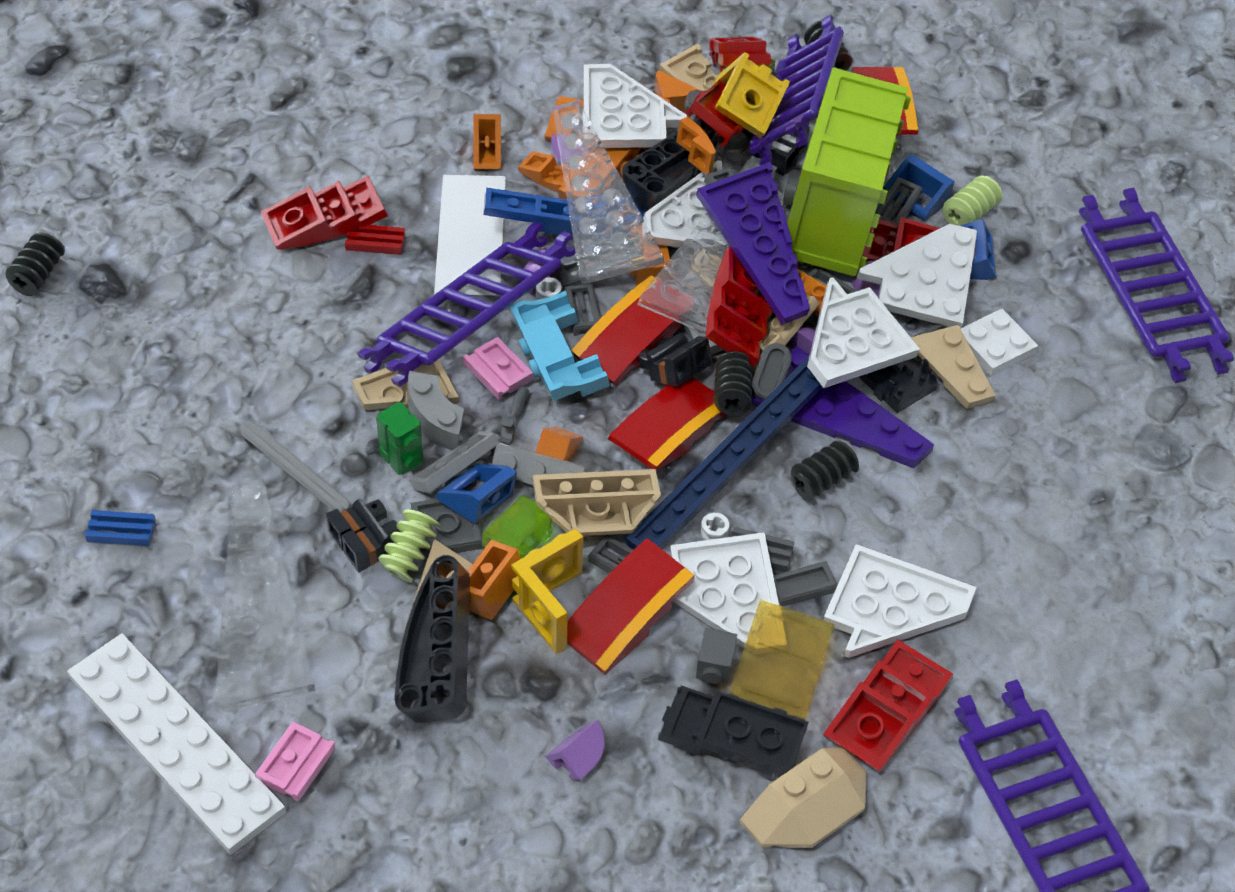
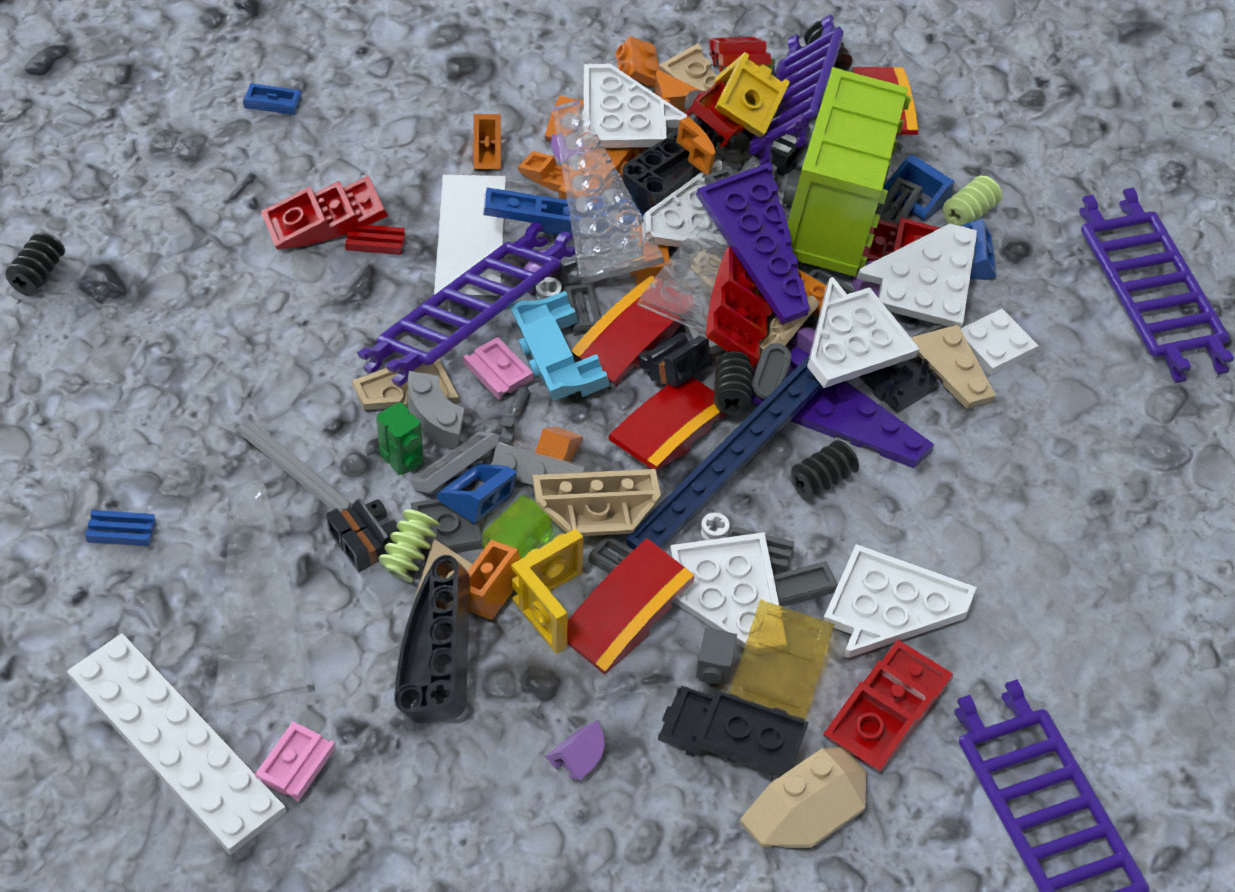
none -> blue tile [243,83,302,115]
none -> orange bracket [615,36,659,88]

